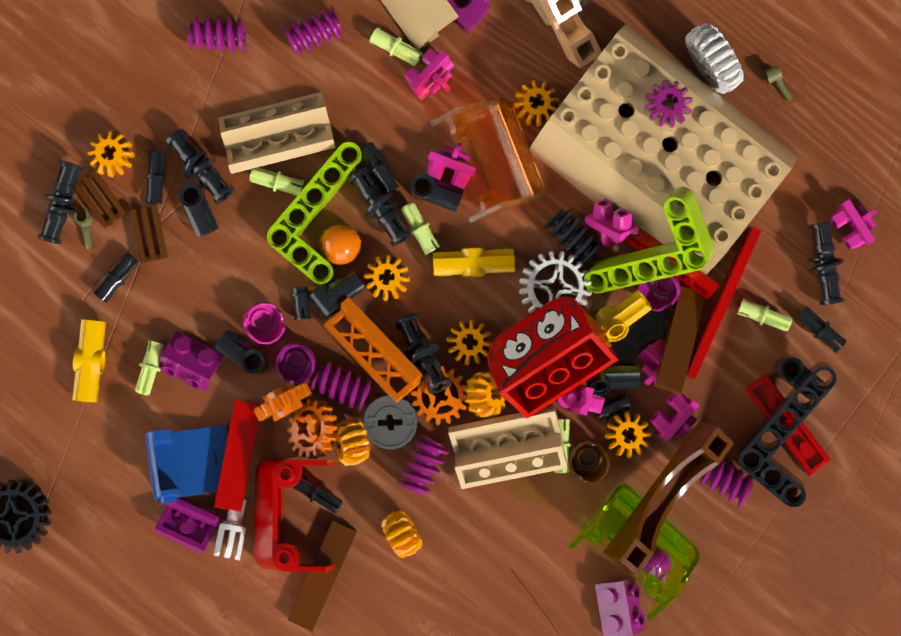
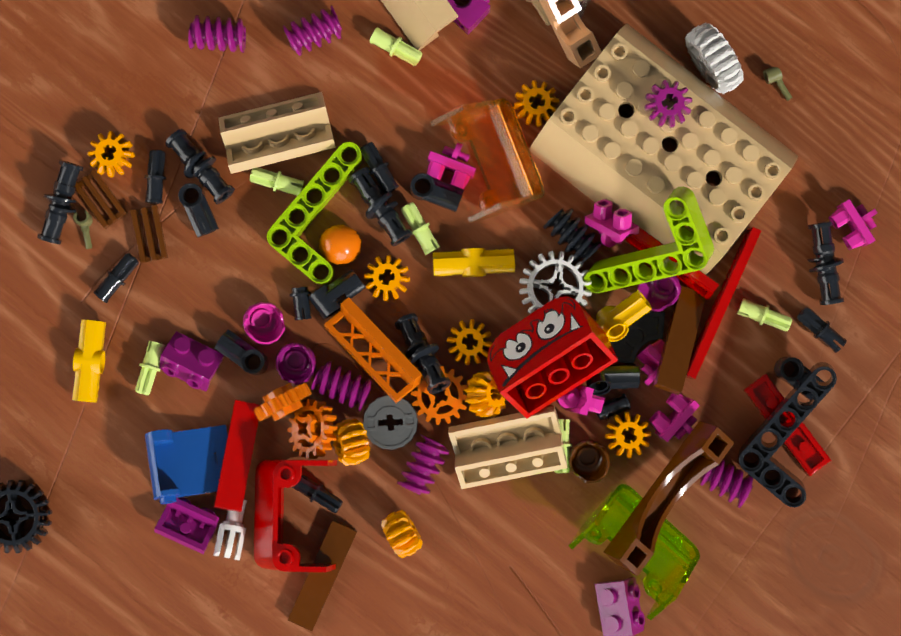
dark pink hips [404,48,454,101] -> none
magenta hair [643,545,672,582] -> none

